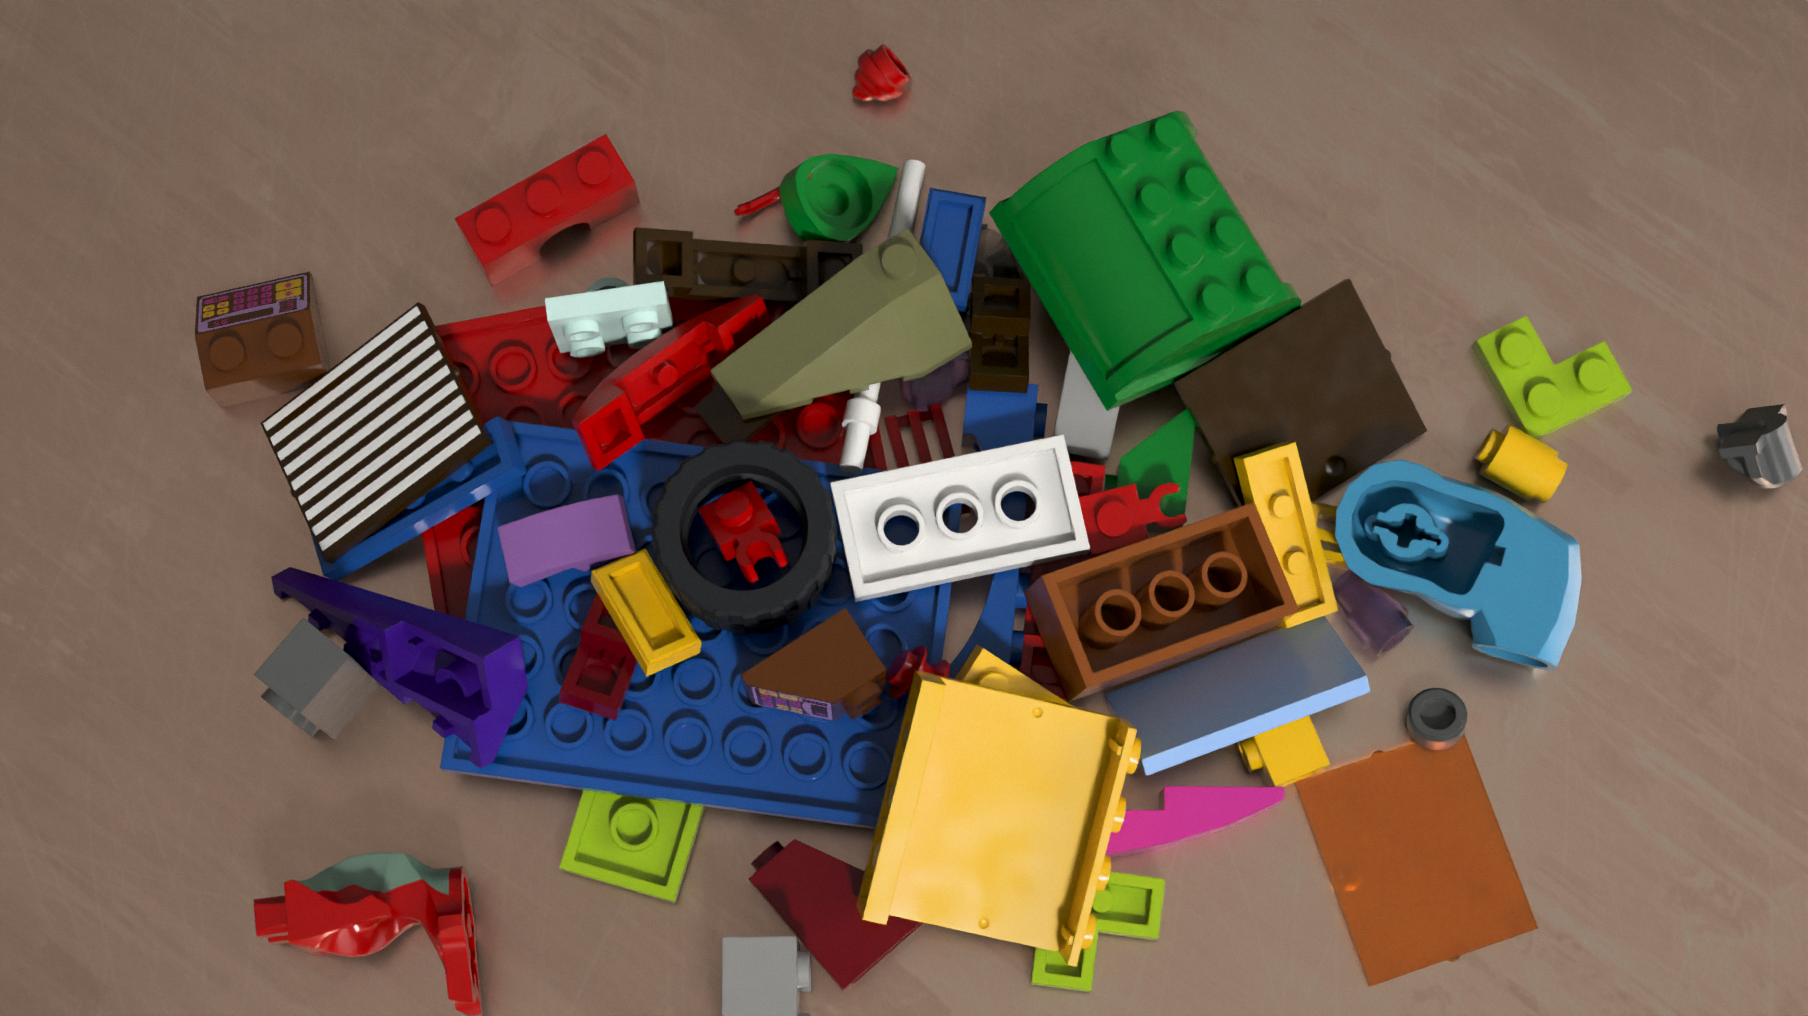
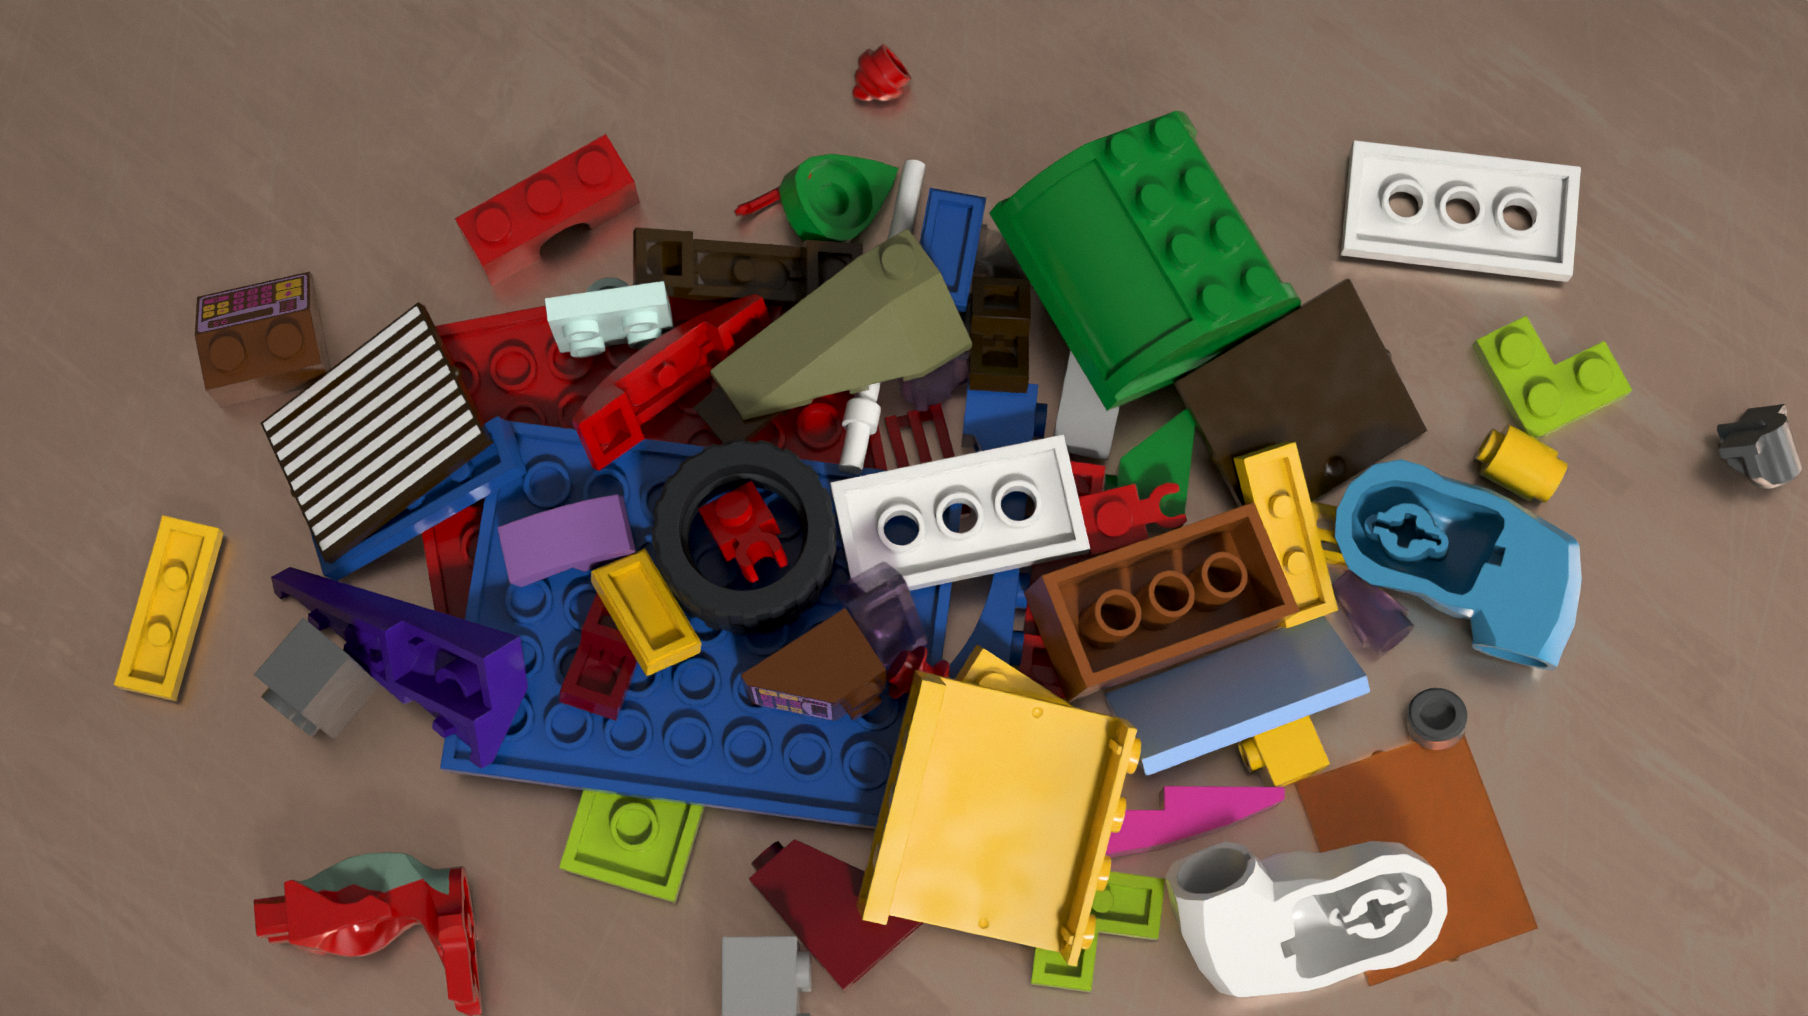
none -> yellow plate [114,515,224,702]
none -> clear purple slope [833,562,928,667]
none -> white piece [1165,841,1448,997]
none -> white plate [1341,140,1581,282]

